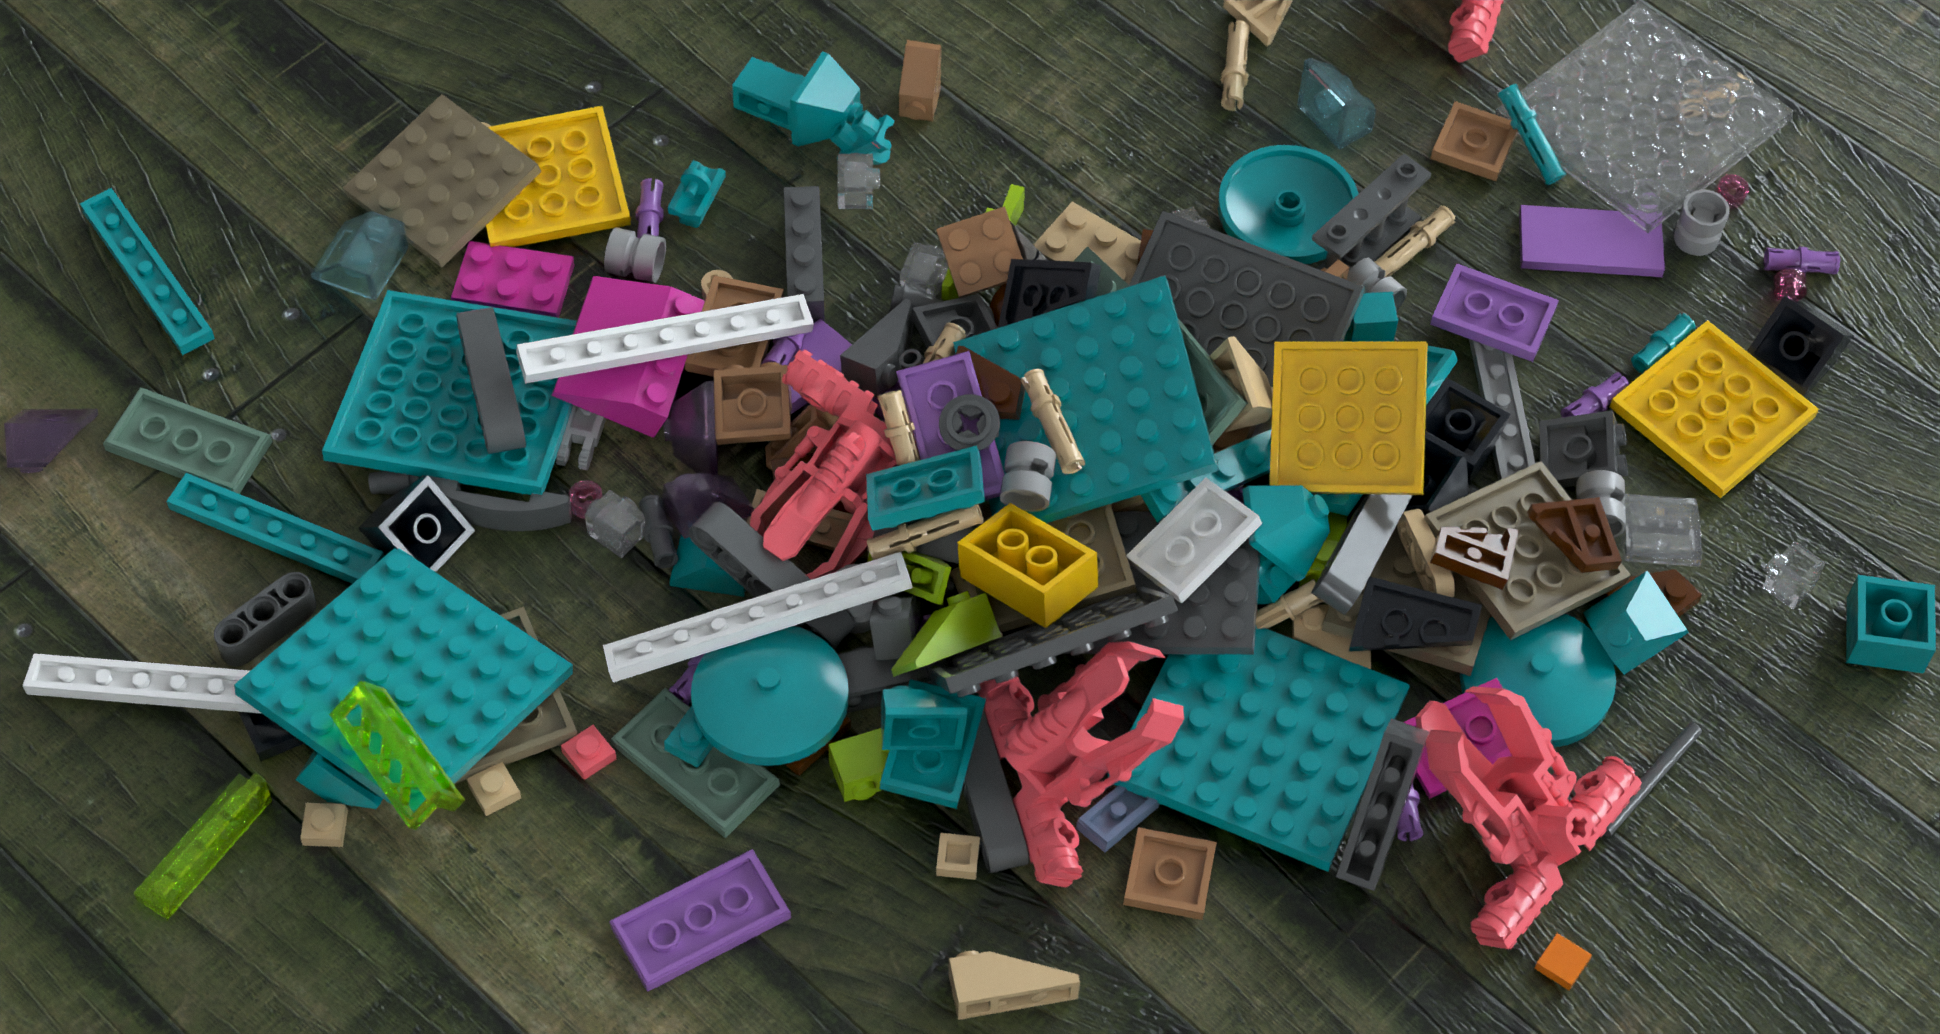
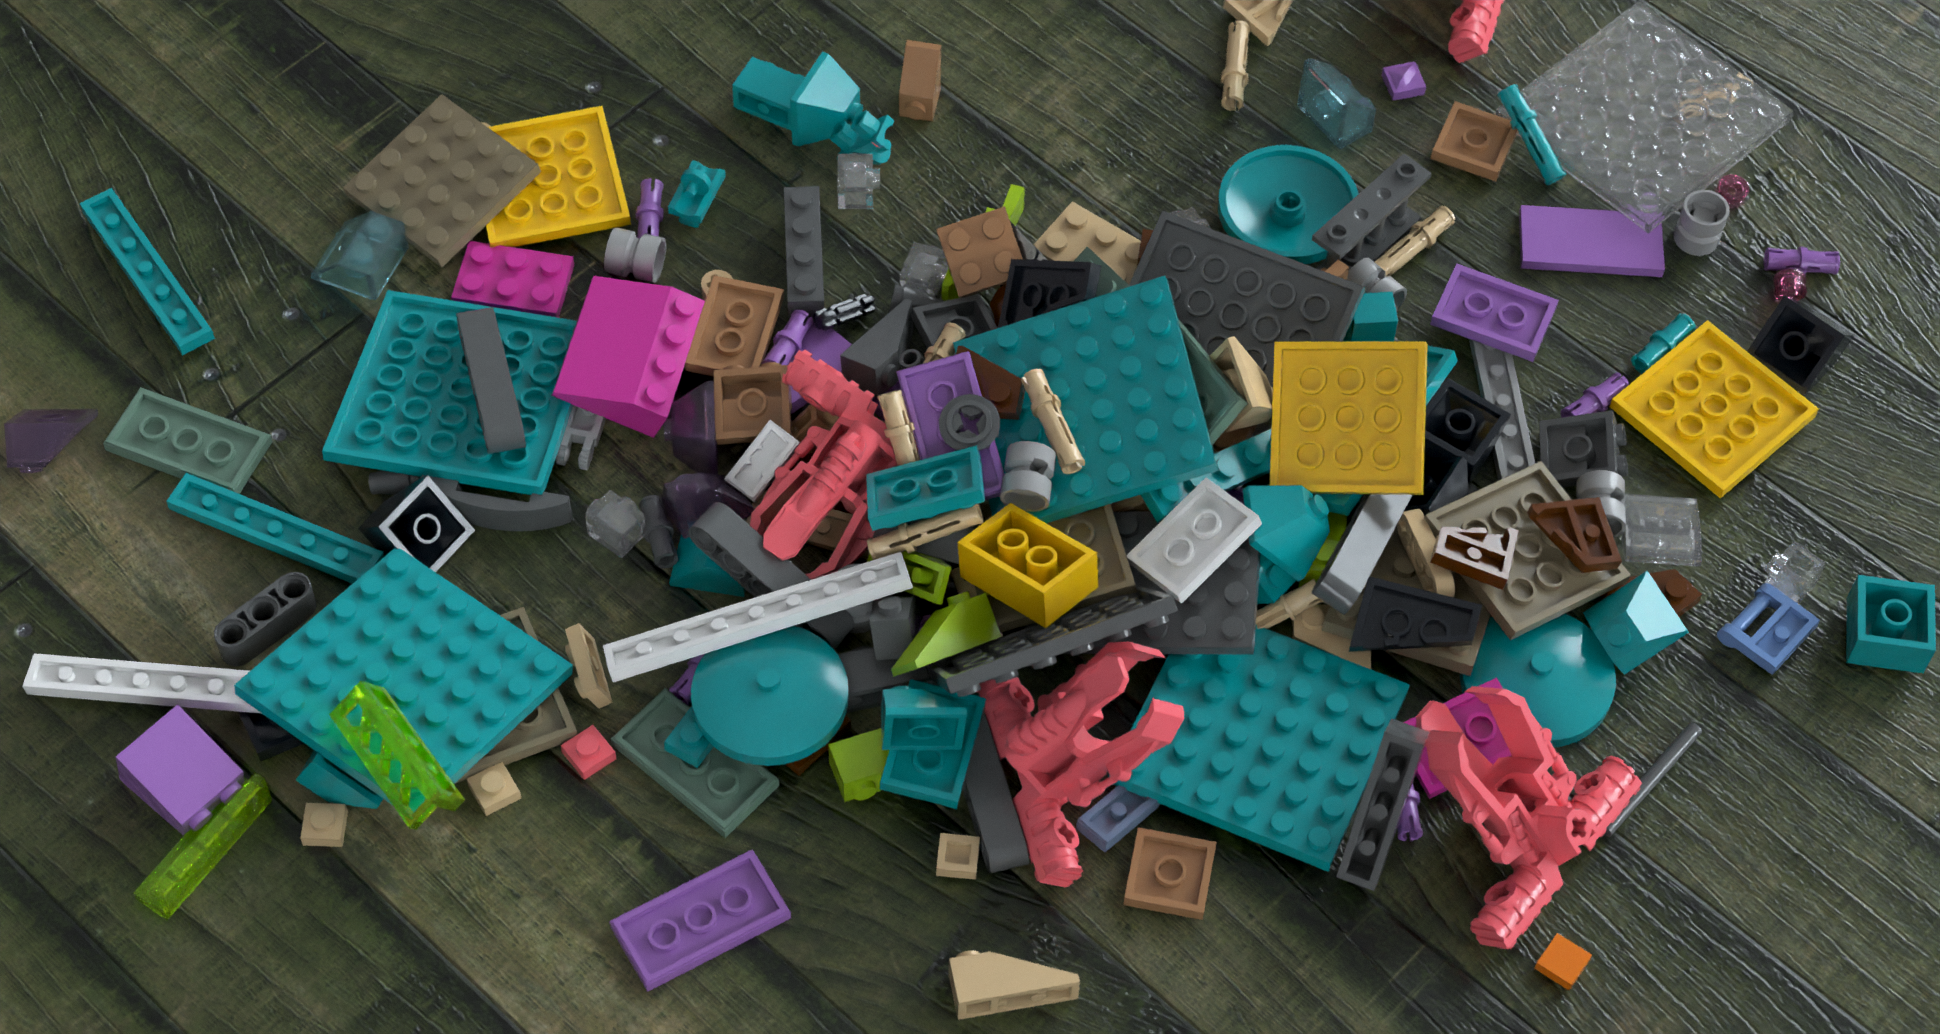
white plate [516,294,814,384] -> none
clear pink bush [569,480,604,519] -> none
none -> medium lavender slope [116,704,244,835]
none -> tan plate [565,623,613,708]
none -> white plate [724,420,800,503]
none -> black axle [813,294,876,331]
none -> medium lavender tile [1382,61,1426,101]
none -> medium blue plate [1717,583,1820,675]

